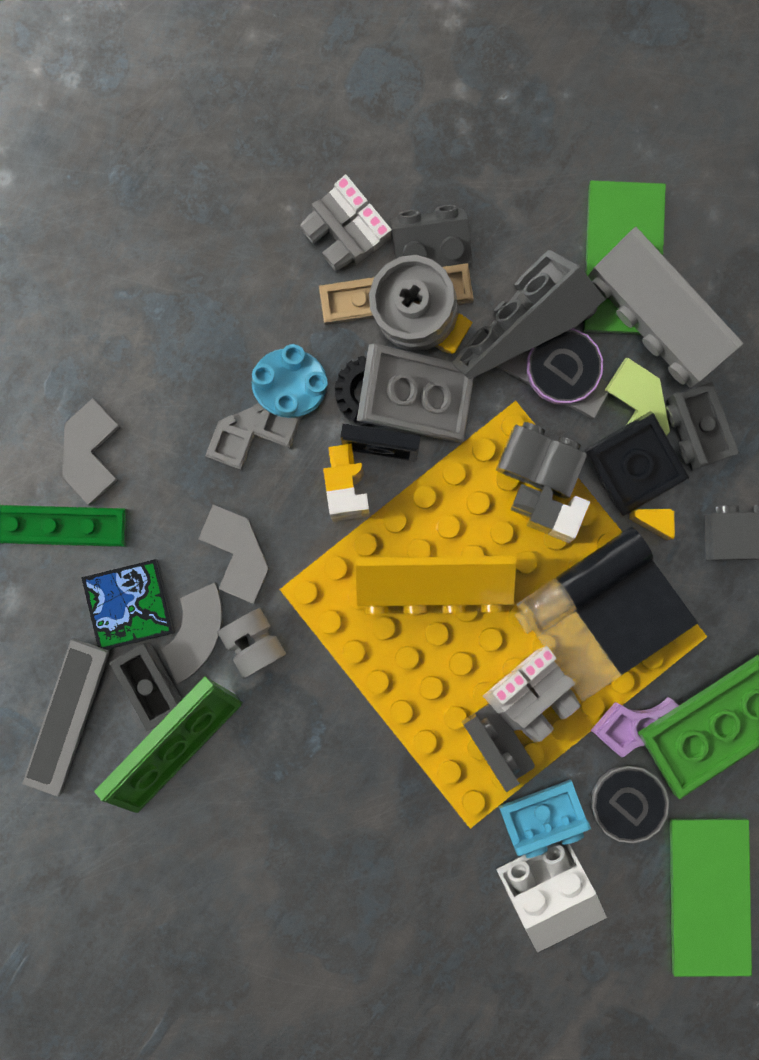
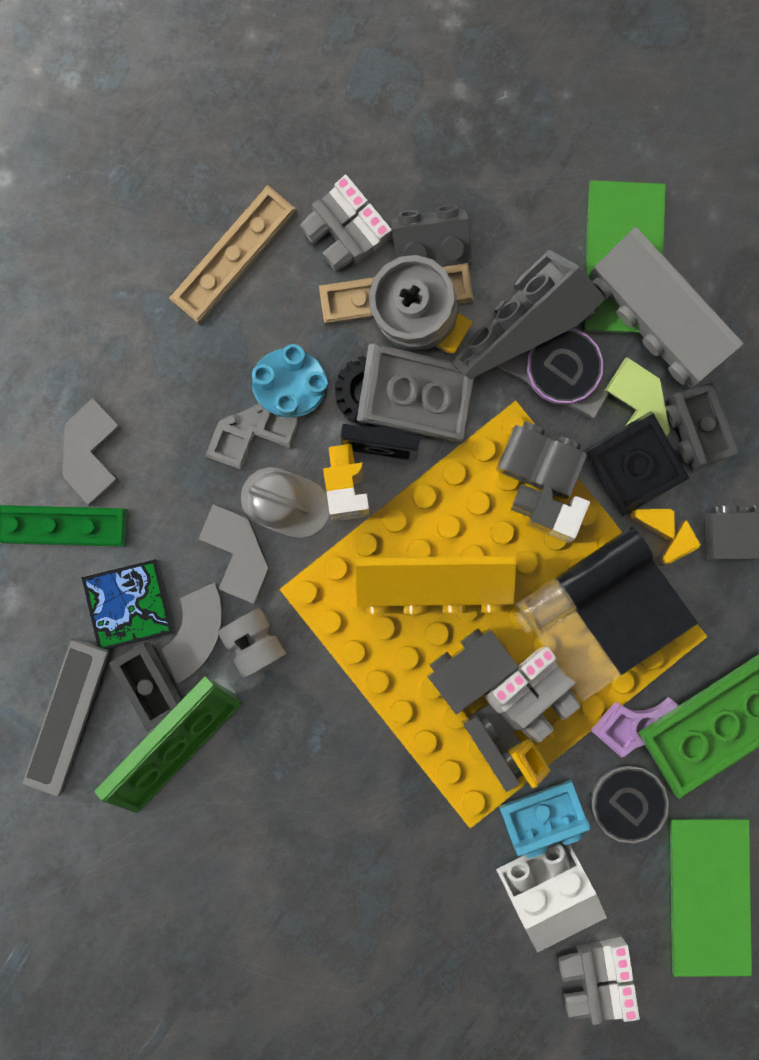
none -> tan tile [169,185,297,324]
none -> light grey piece [240,467,329,538]
none -> dark grey brick [427,628,519,715]
none -> yellow slope [508,738,550,789]
none -> light grey hips [558,937,640,1025]
none -> yellow slope [658,521,700,566]

